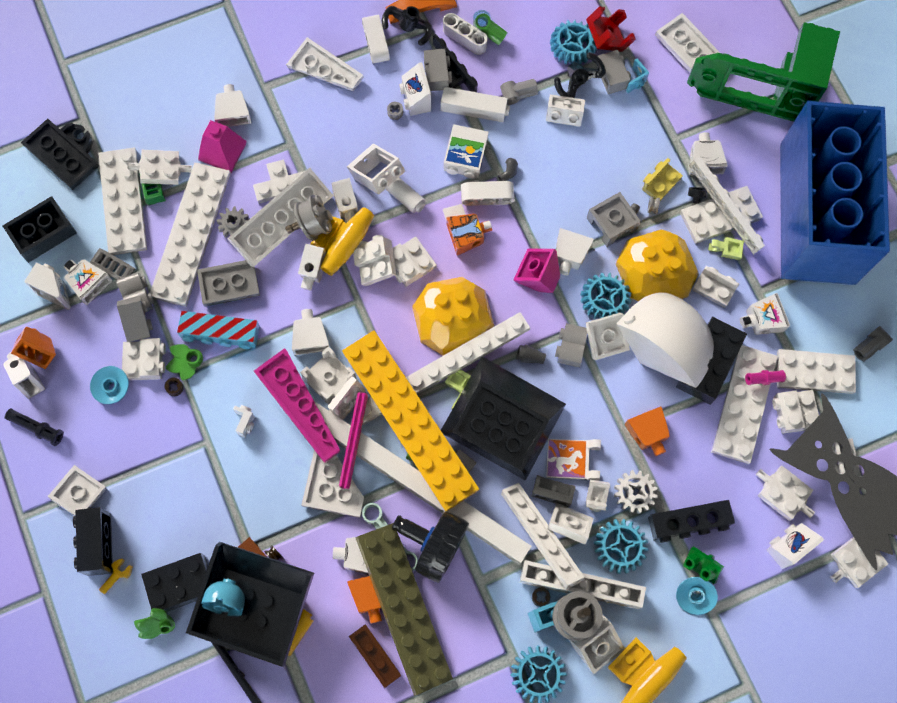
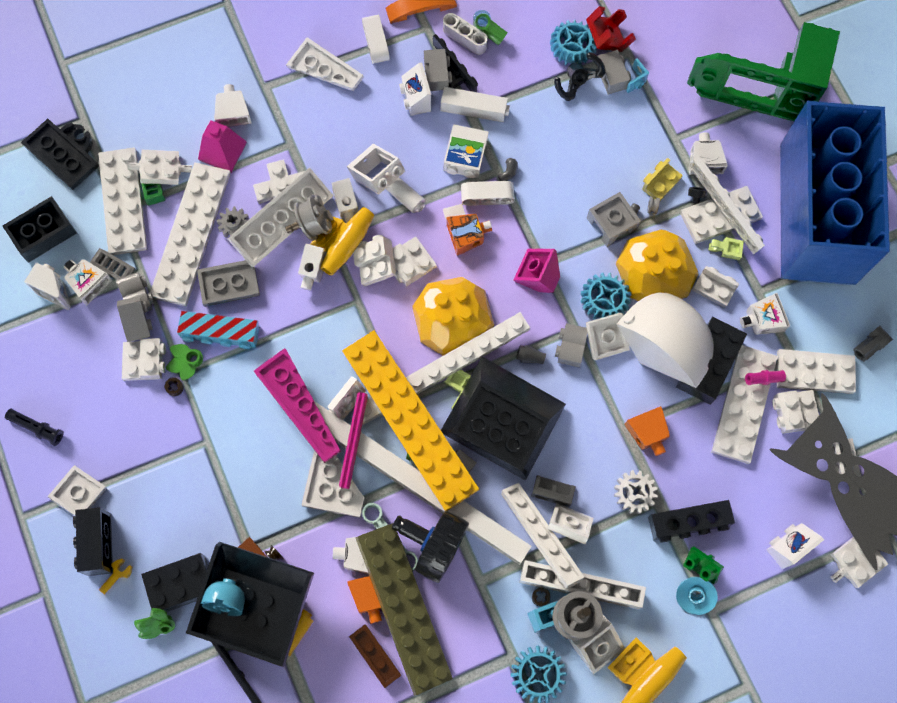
white torso [3,352,45,399] -> none
orange torso [11,327,56,369] -> none
medium azure dish [90,366,129,404] -> none
white bracket [233,405,255,438] -> none
white torso [292,309,329,356] -> none
white panel [300,346,356,405] -> none
black piece [381,6,432,46] -> none
light grey bush [387,101,403,120] -> none
light grey piece [500,79,538,105] -> none
white bracket [546,94,585,127] -> none
flag [546,439,601,481] -> none
white torso [555,228,594,276] -> none
white bracket [585,479,610,512] -> none
medium azure gear [594,519,649,574] -> none
white plate [655,13,720,72] -> none
white plate [756,465,815,521] -> none

